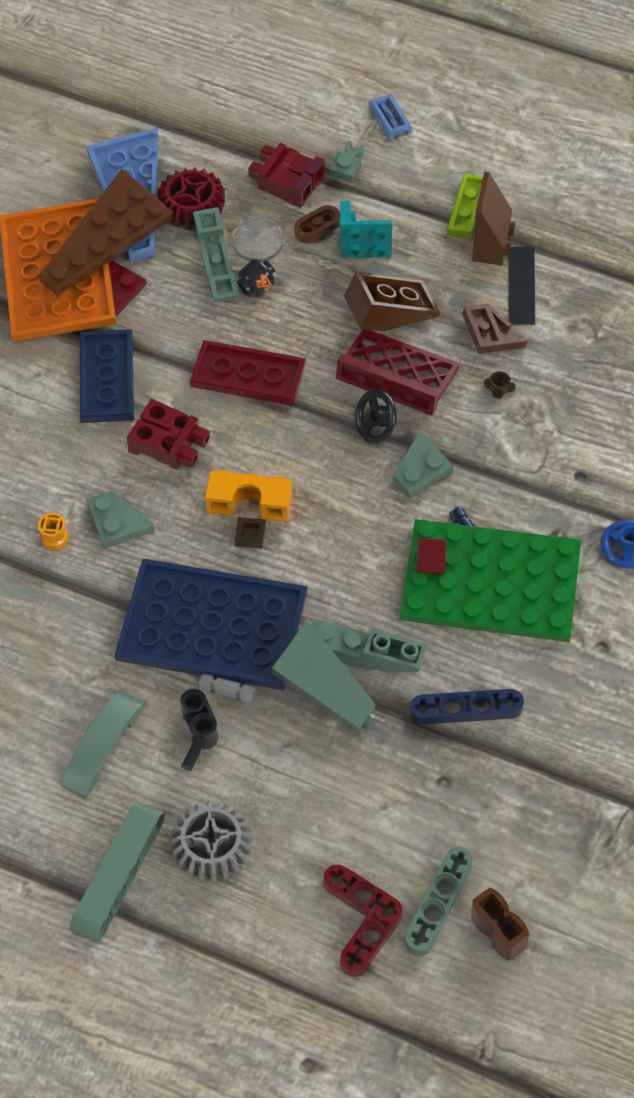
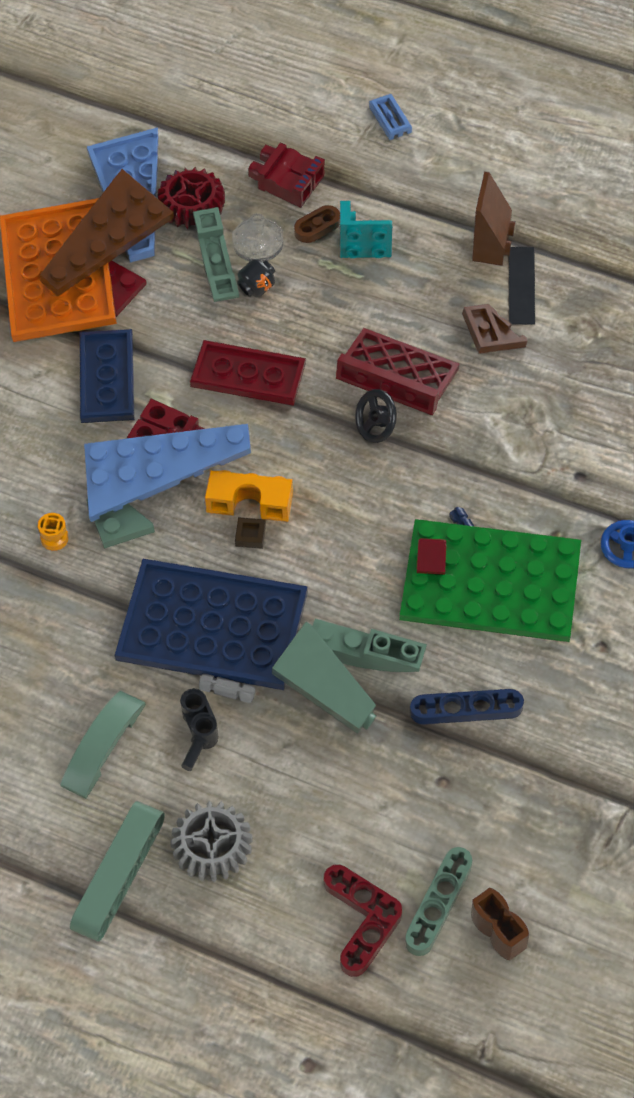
sand green plate [329,140,364,183] -> none
reddish brown slope [344,271,440,332] -> none
sand green wing [393,431,454,499] -> none
lime tile [447,173,483,240] -> none
dark brown plate [484,371,516,399] -> none
none -> medium blue wing [84,424,251,522]

